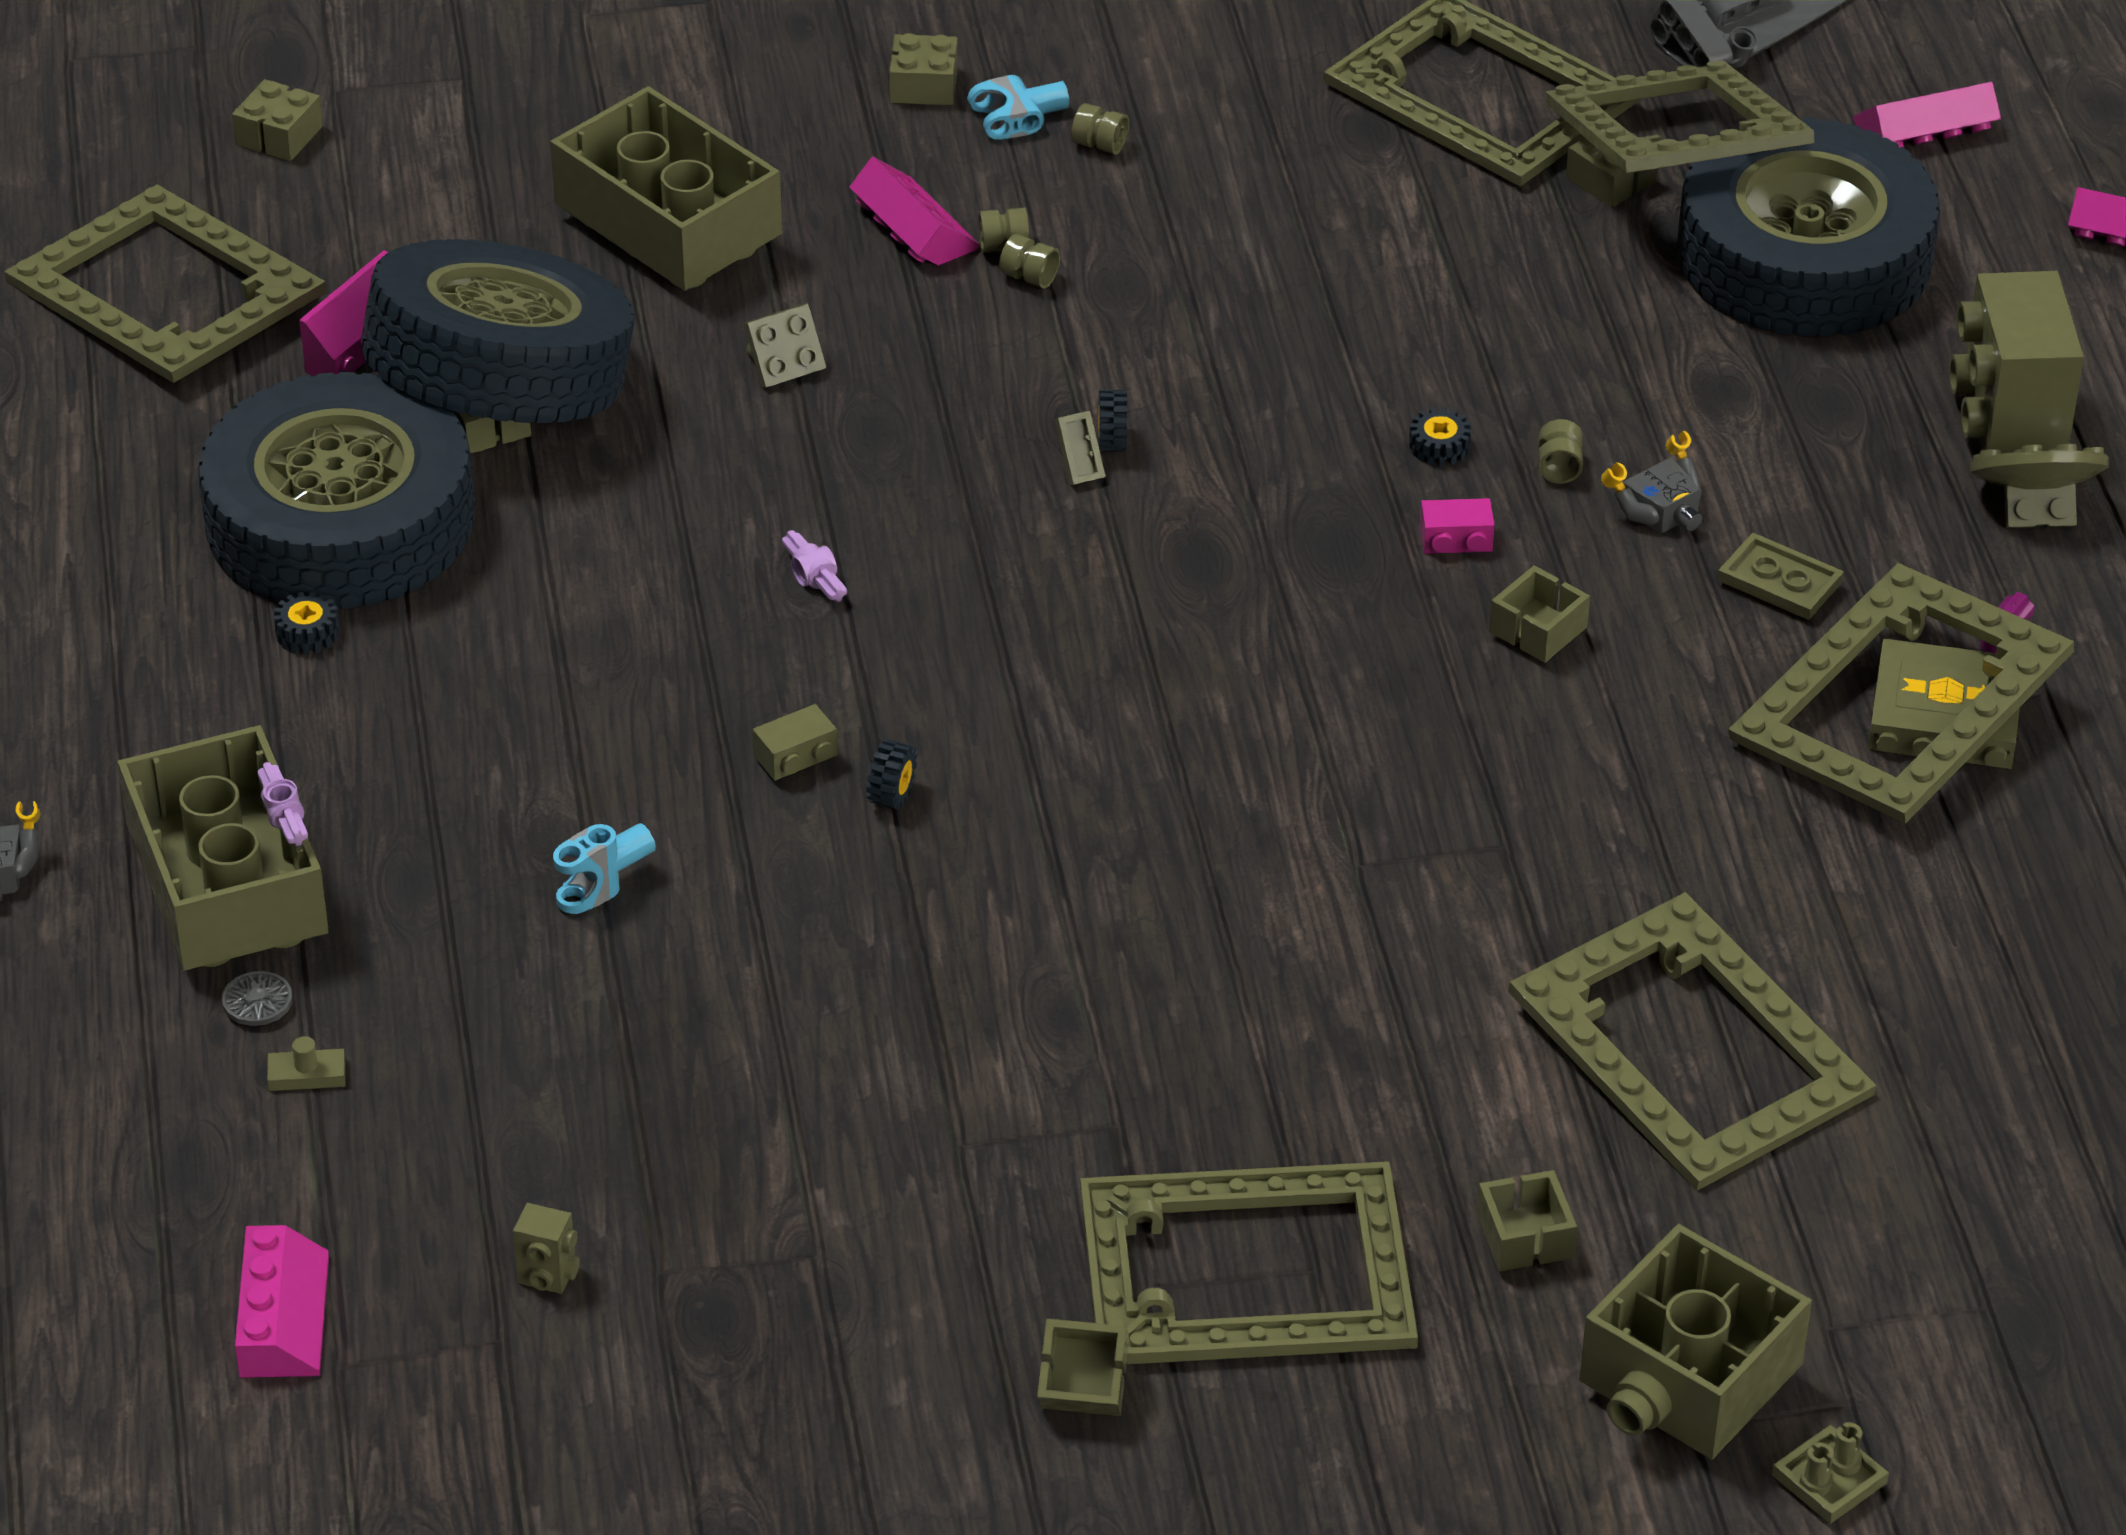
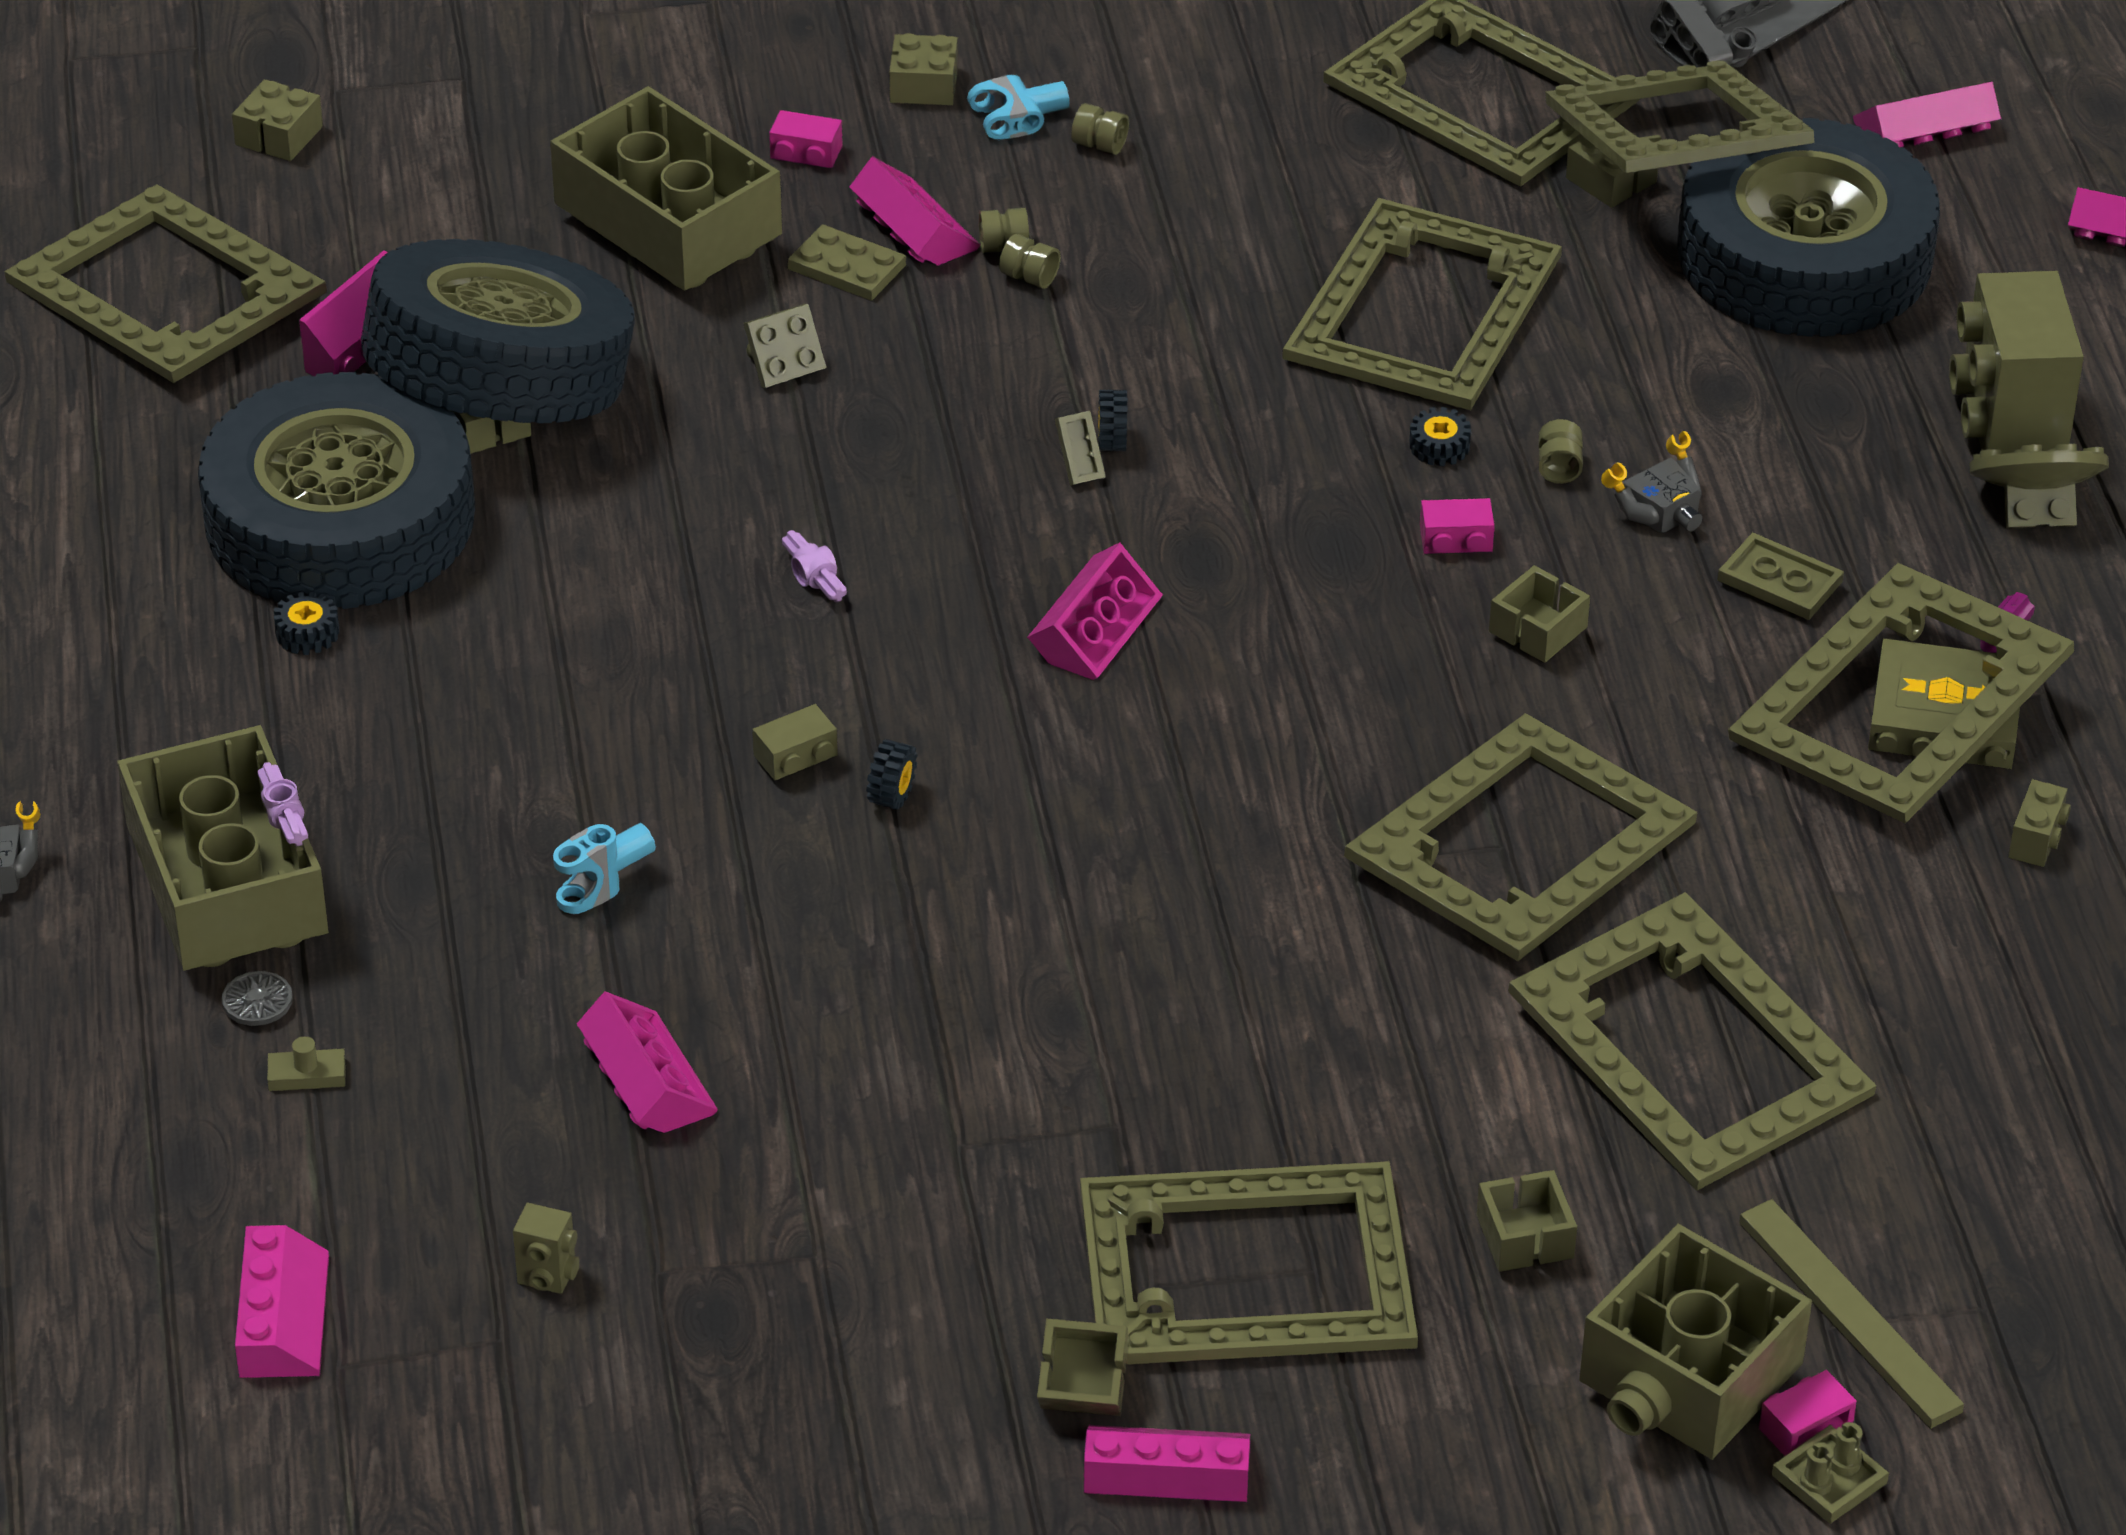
none -> dark pink slope [577,991,718,1133]
none -> dark pink piece [769,110,842,168]
none -> olive plate [788,224,906,301]
none -> dark pink slope [1027,543,1163,680]
none -> dark pink slope [1084,1425,1250,1502]
none -> olive plate [1283,198,1562,410]
none -> olive plate [1344,713,1697,961]
none -> olive tile [1739,1199,1964,1429]
none -> dark pink piece [1759,1369,1857,1456]
none -> olive brick [2008,779,2071,867]

